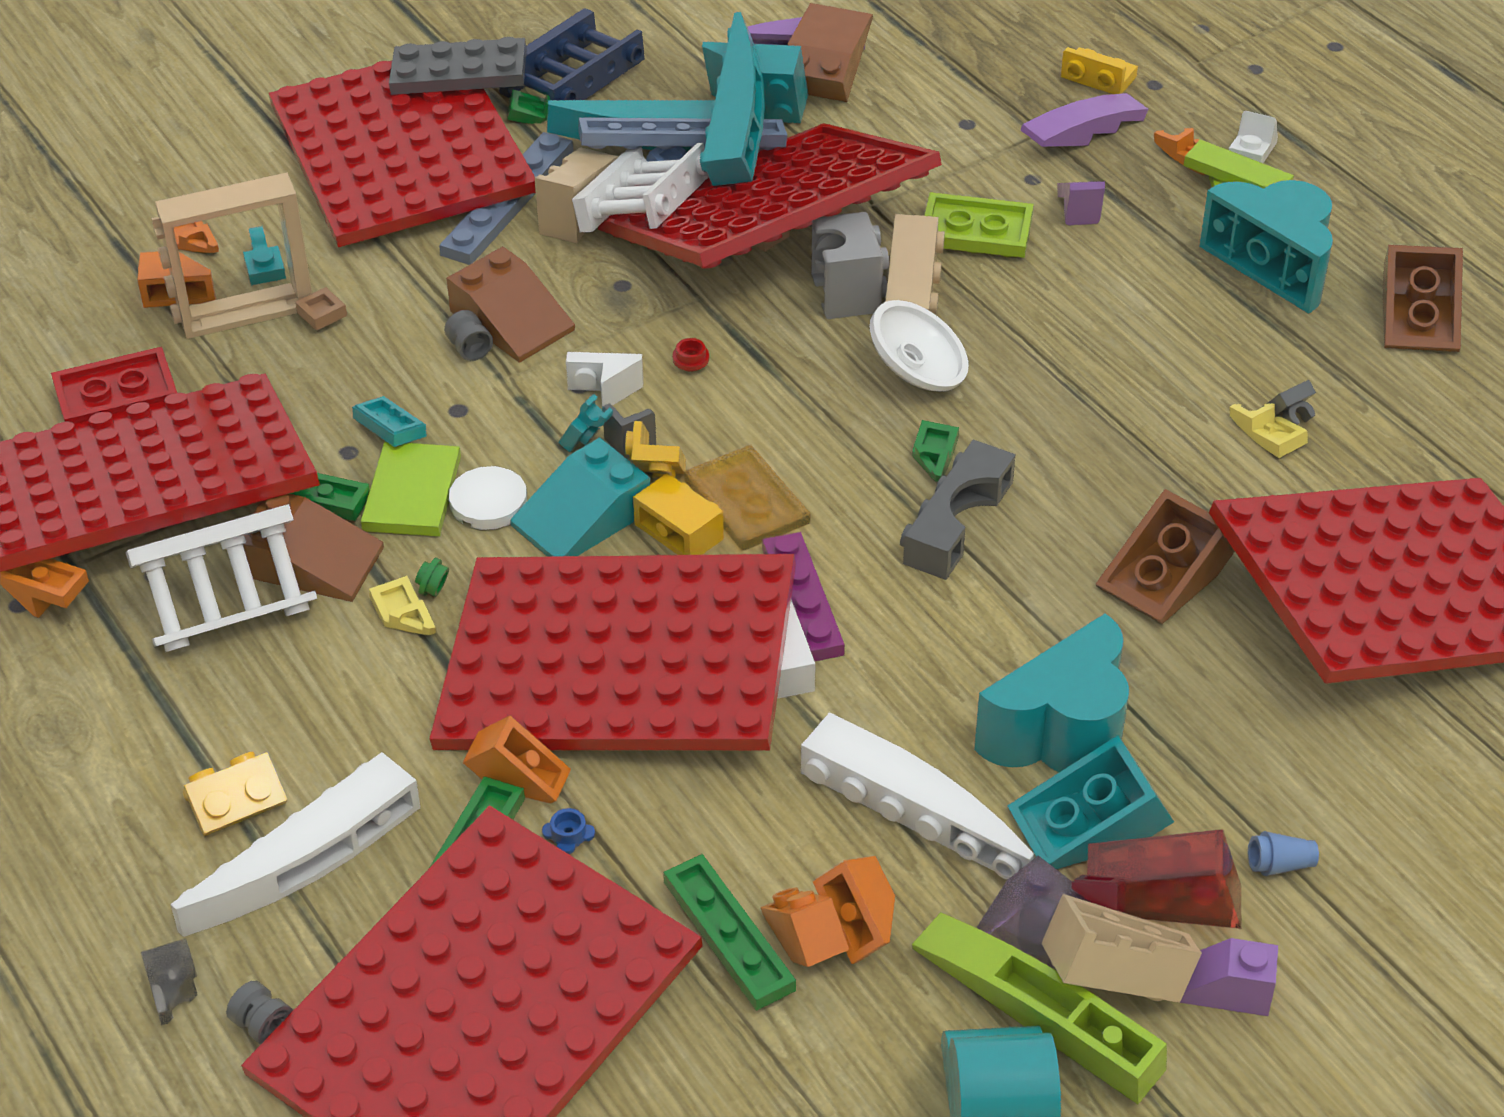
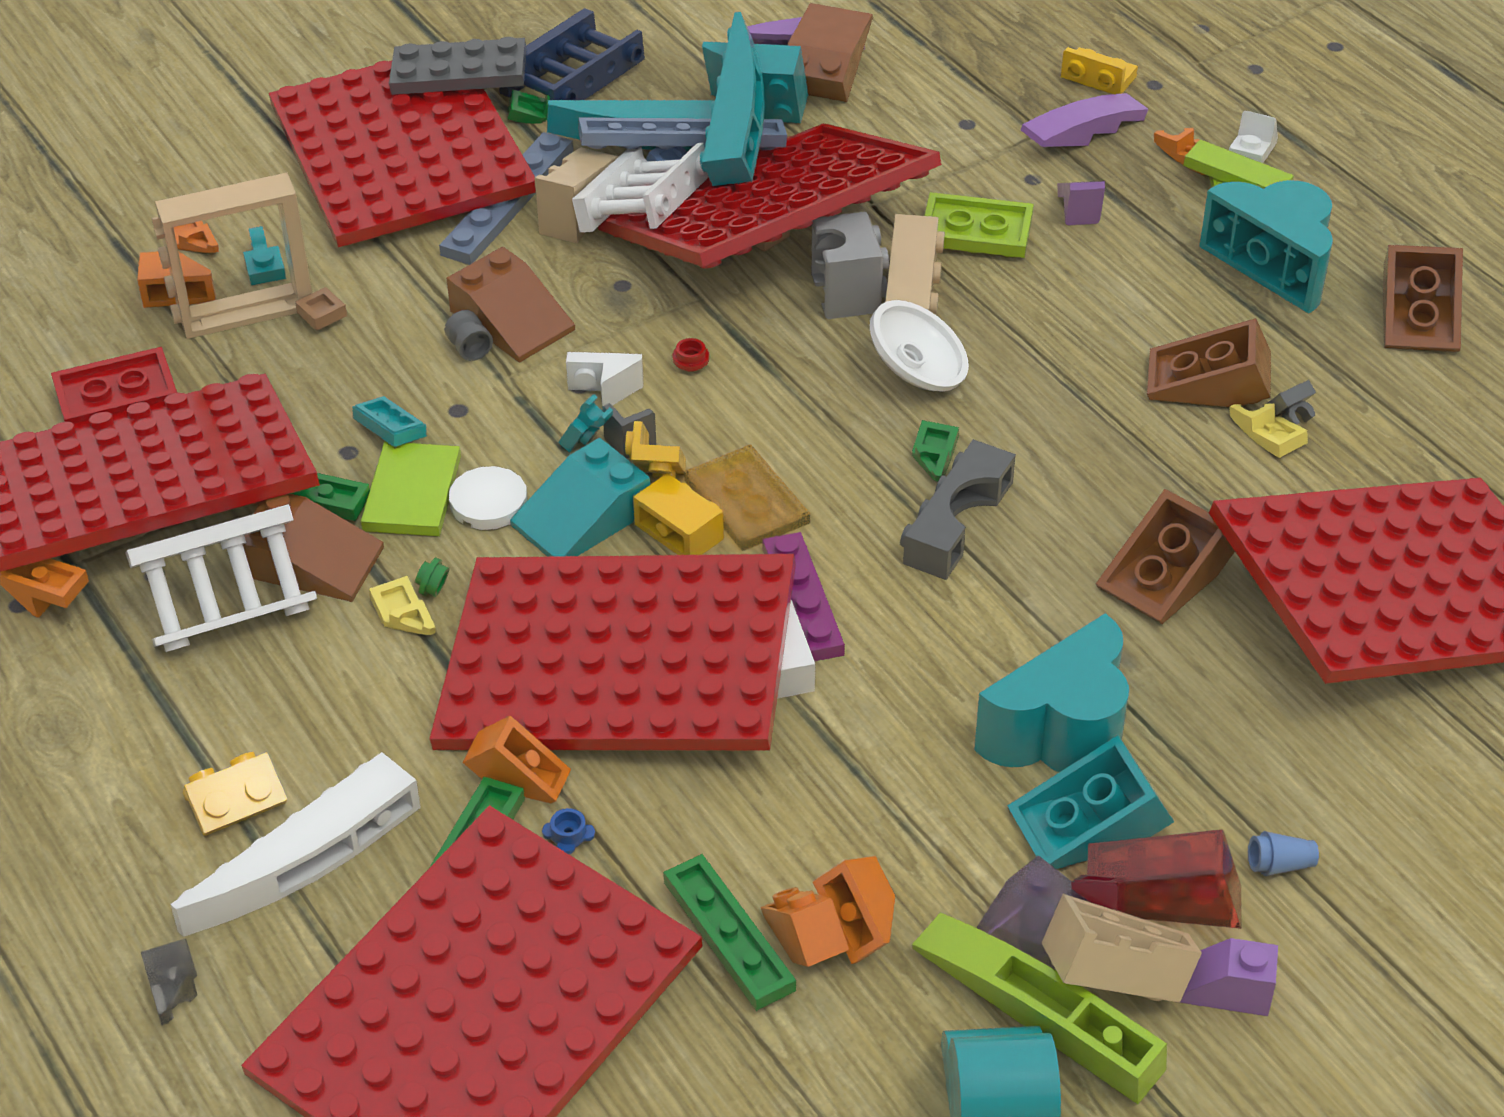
dark grey wheel [226,981,293,1045] -> none
white slope [801,712,1034,887] -> none
none -> dark orange slope [1147,318,1271,407]

